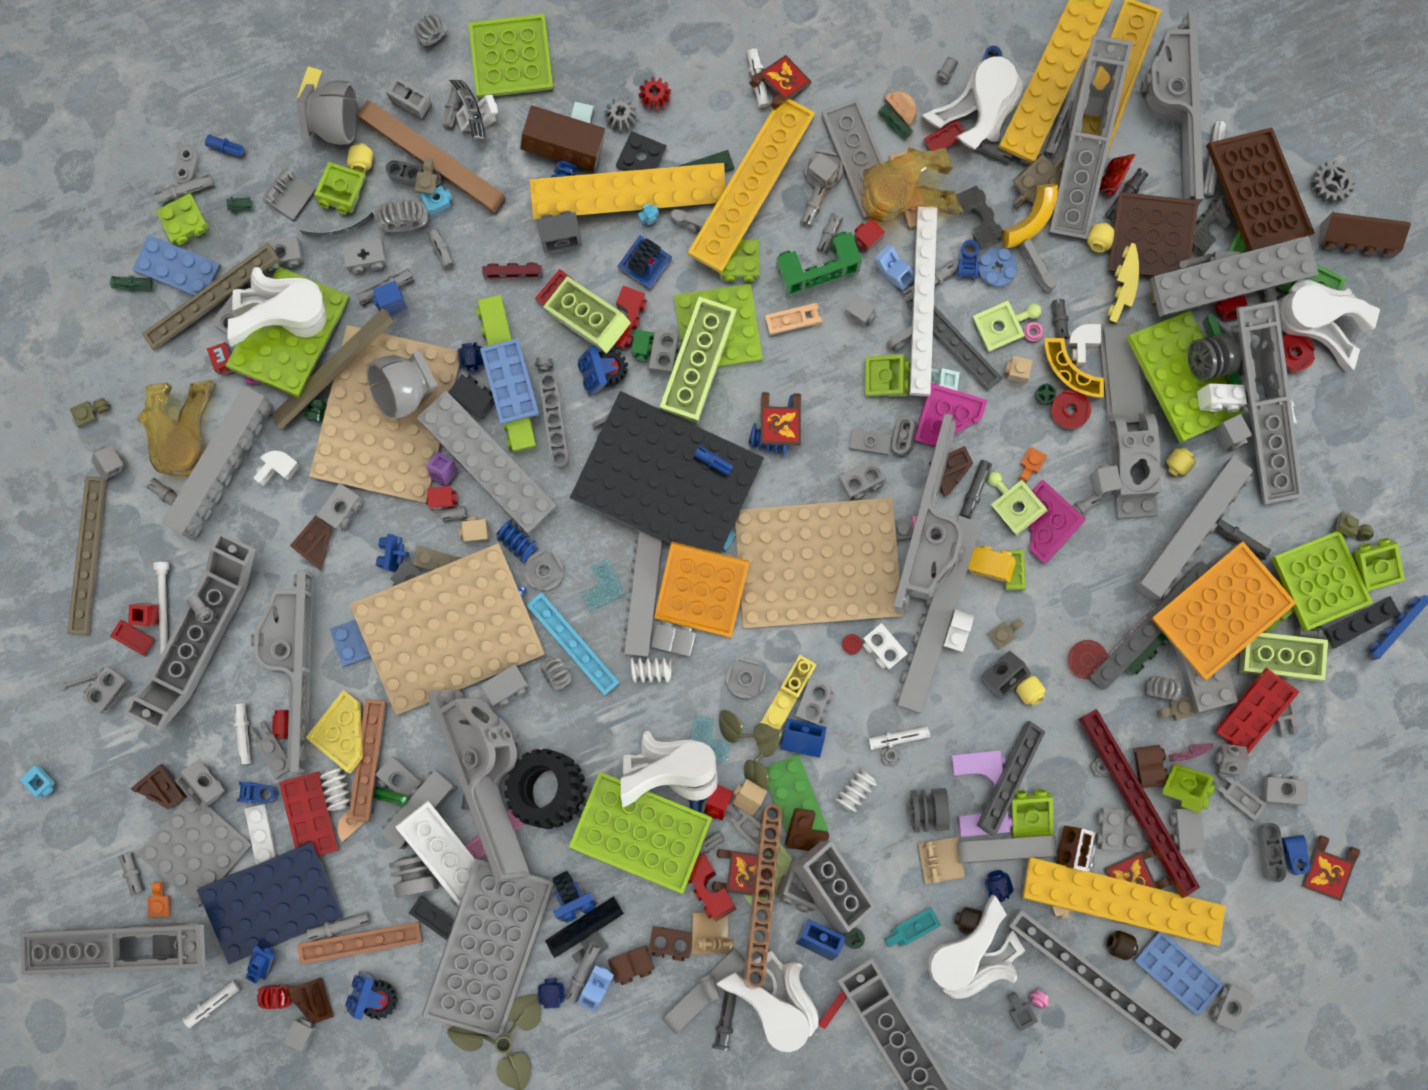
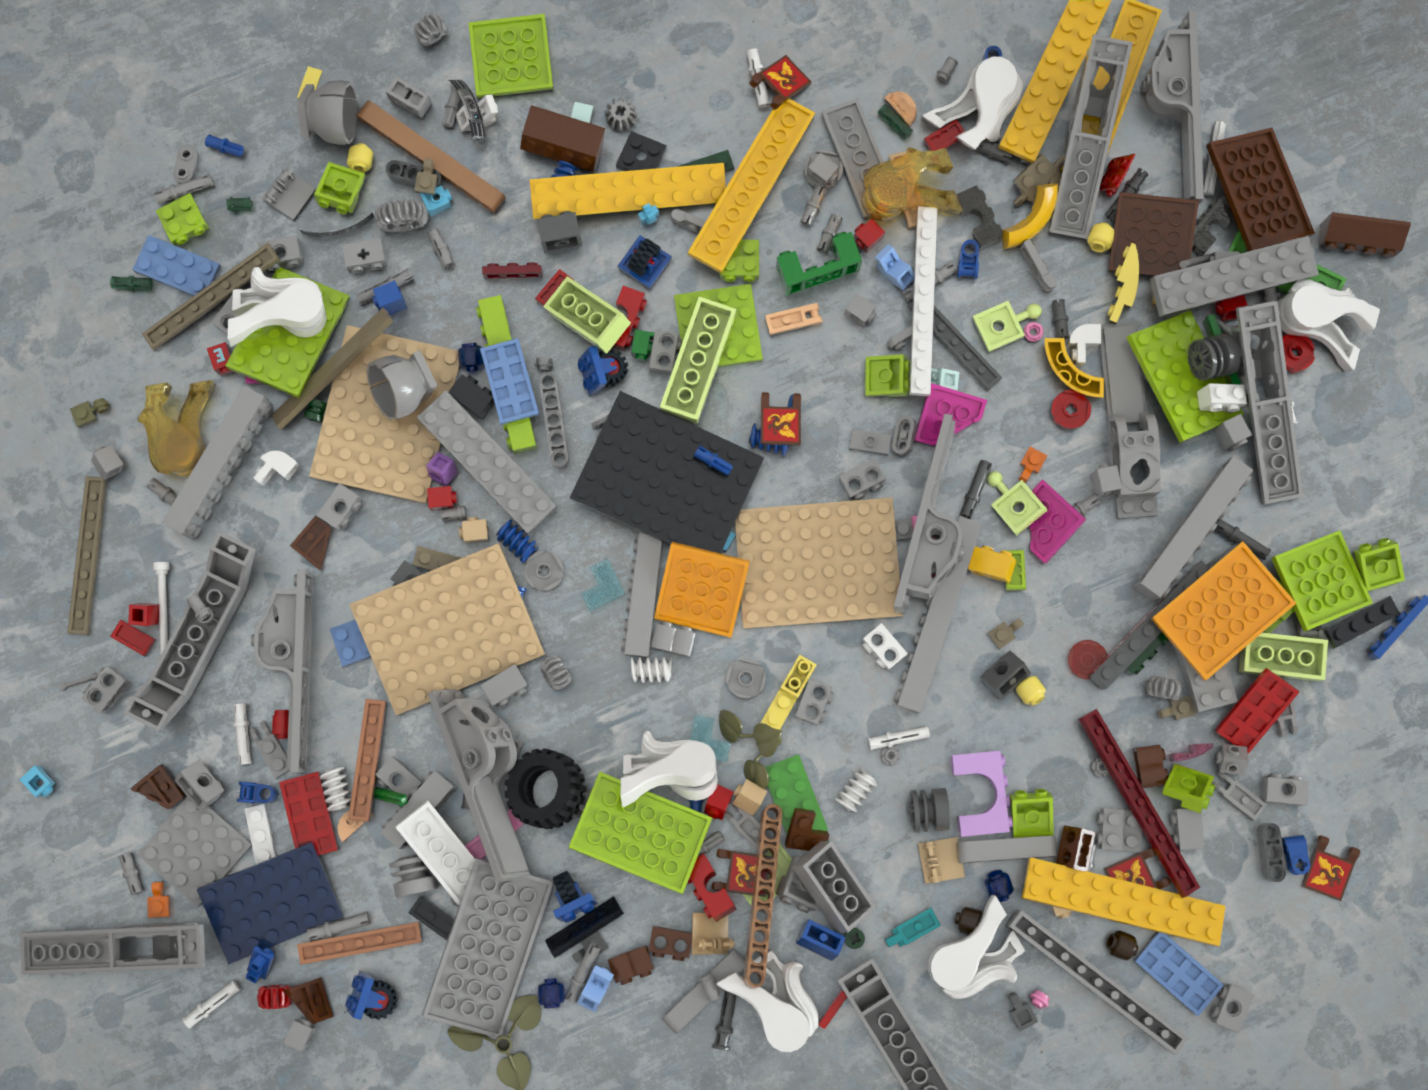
light yellow plate [306,690,363,774] -> none
blue hips [376,534,409,573] -> none
medium azure plate [526,592,620,696] -> none
red gear [638,76,671,111] -> none
blue brick [780,718,826,758] -> none
red plate [842,634,862,654] -> none
reddish brown wing [928,446,973,497] -> none
white brick [943,609,974,652] -> none
dark grey tile [976,721,1045,836] -> none
medium blue plate [978,248,1017,288] -> none
tan brick [1005,356,1033,384] -> none
dark green wheel [1034,383,1056,406] -> none
light grey pin [1043,99,1074,157] -> none
light yellow head [1166,446,1196,477] -> none
light grey gear [1312,159,1357,203] -> none
olive plate [1336,511,1374,541] -> none

